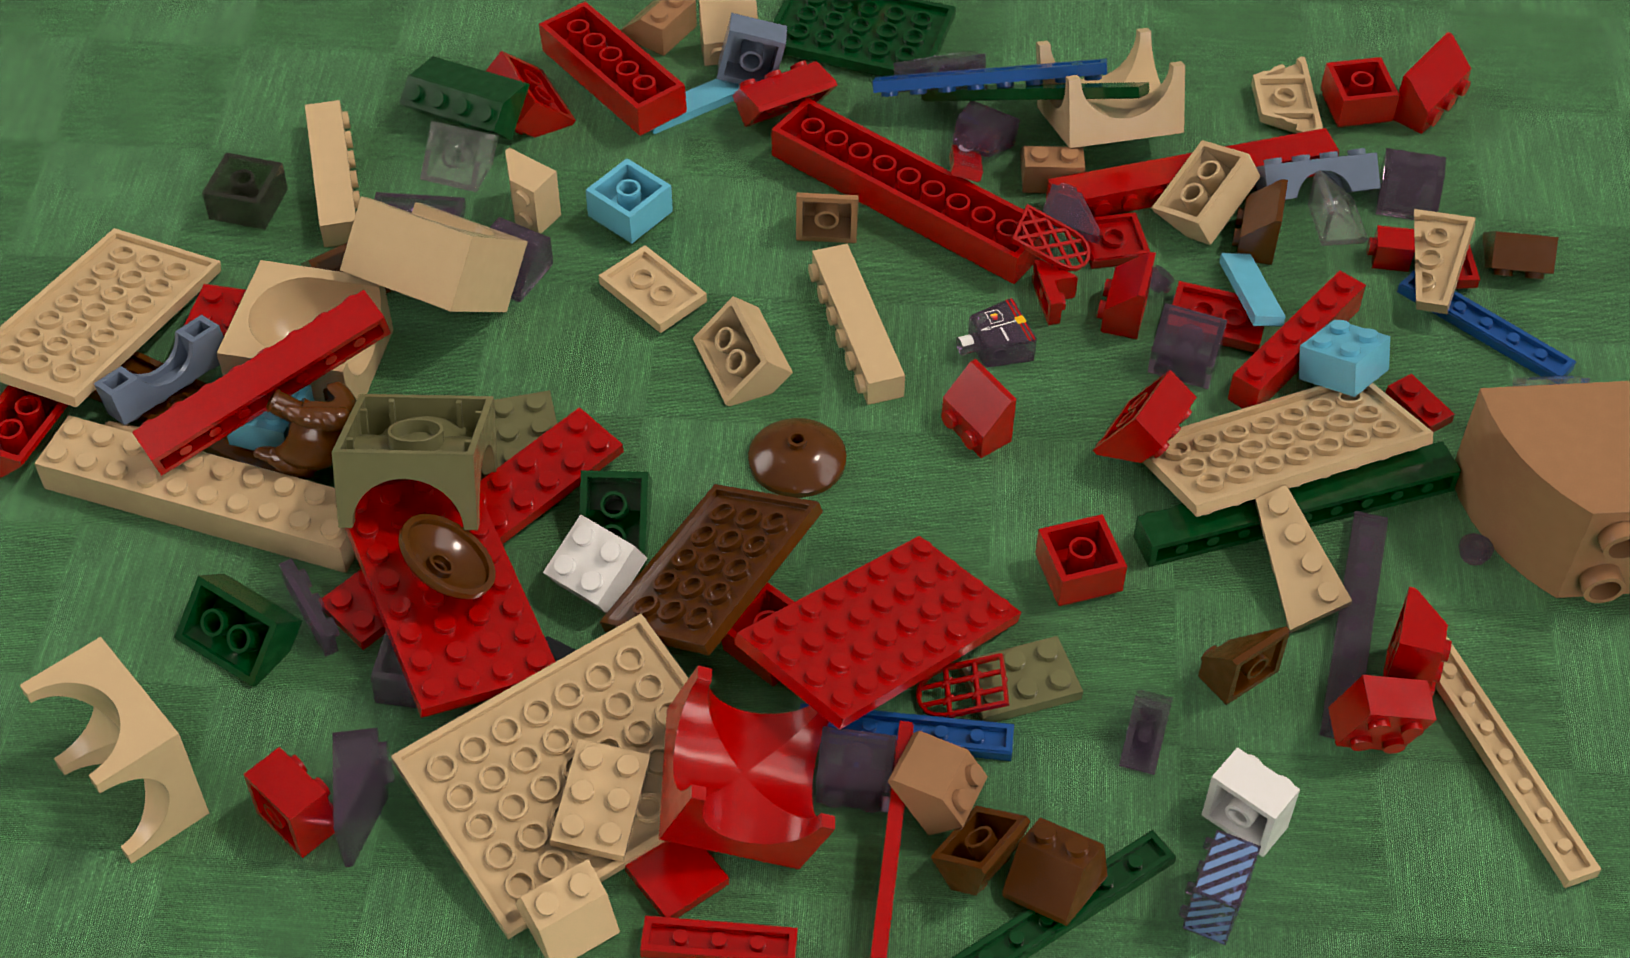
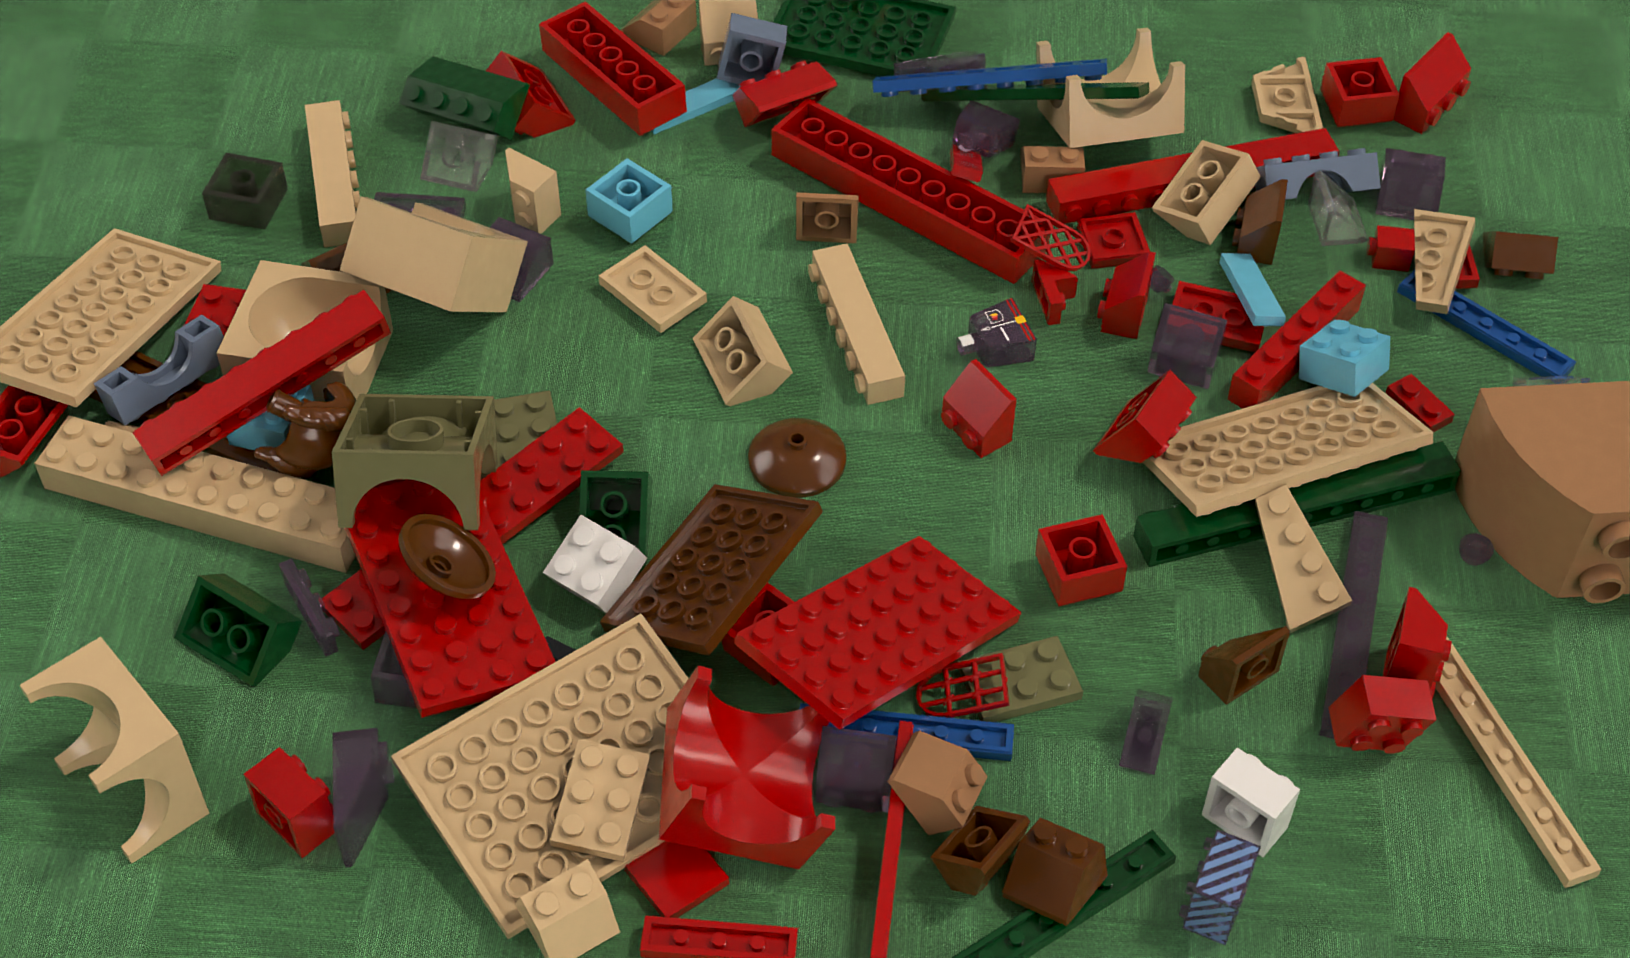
slope [1042,183,1101,244] -> none

